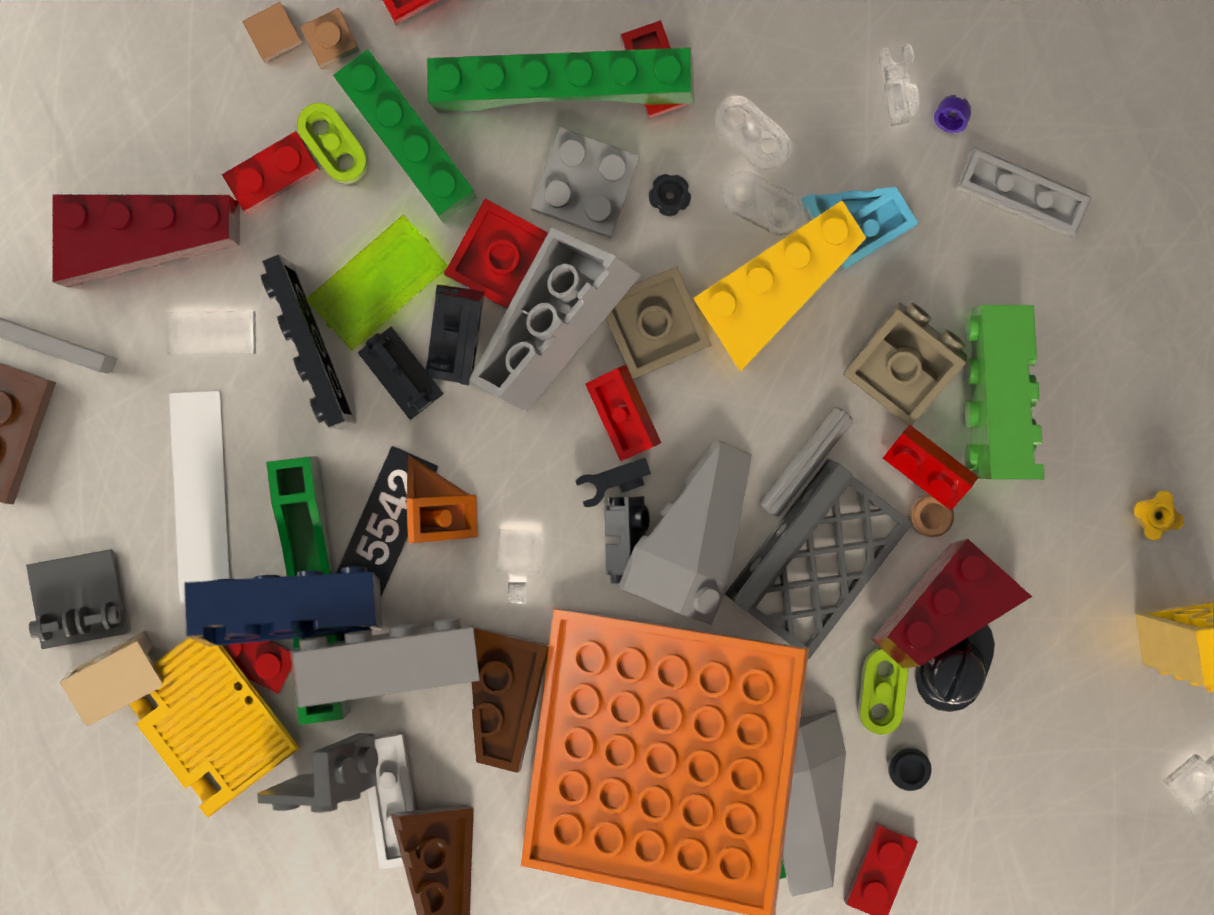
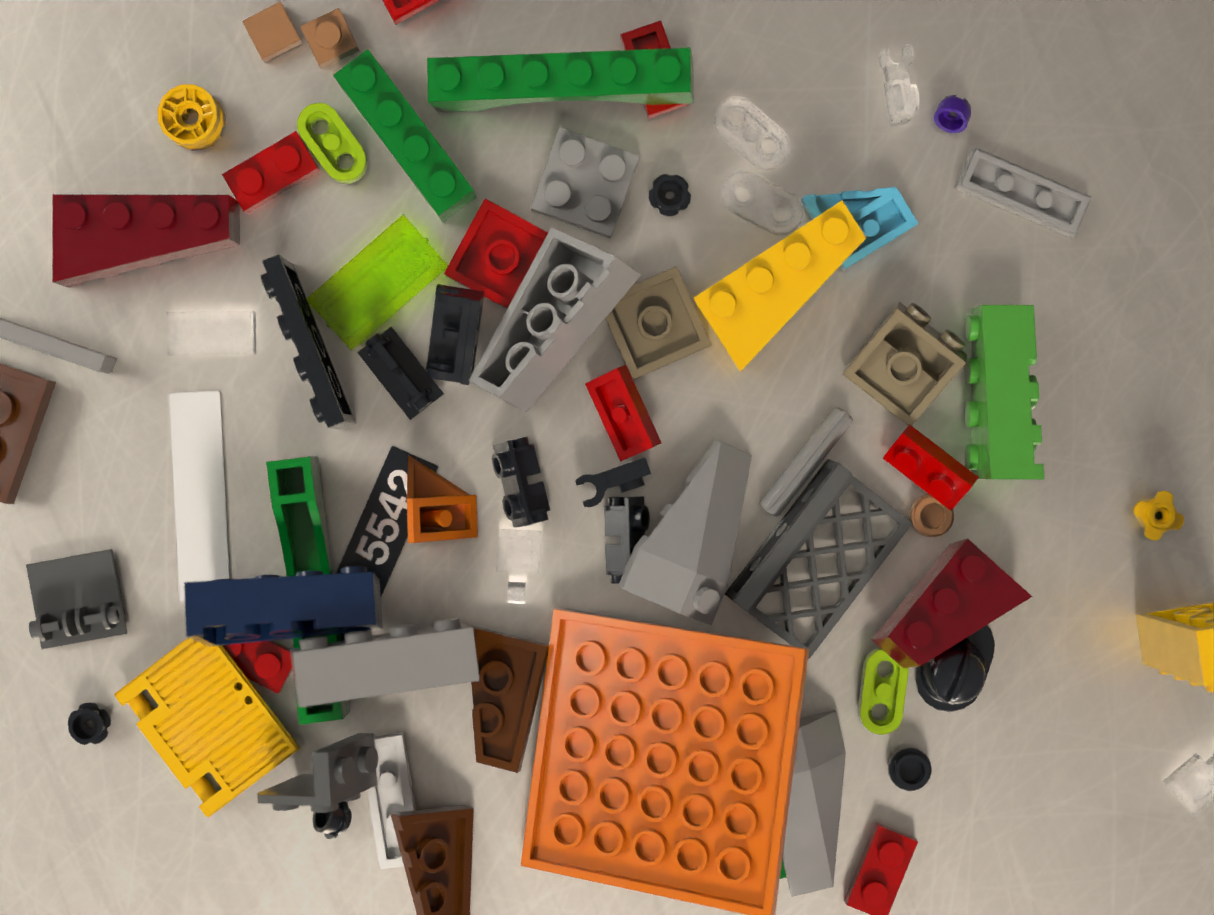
tan panel [60,631,164,726] -> none
none -> black plate [68,702,111,745]
none -> yellow wheel [157,84,226,151]
none -> black plate [313,801,352,840]
none -> black hinge [492,436,551,528]

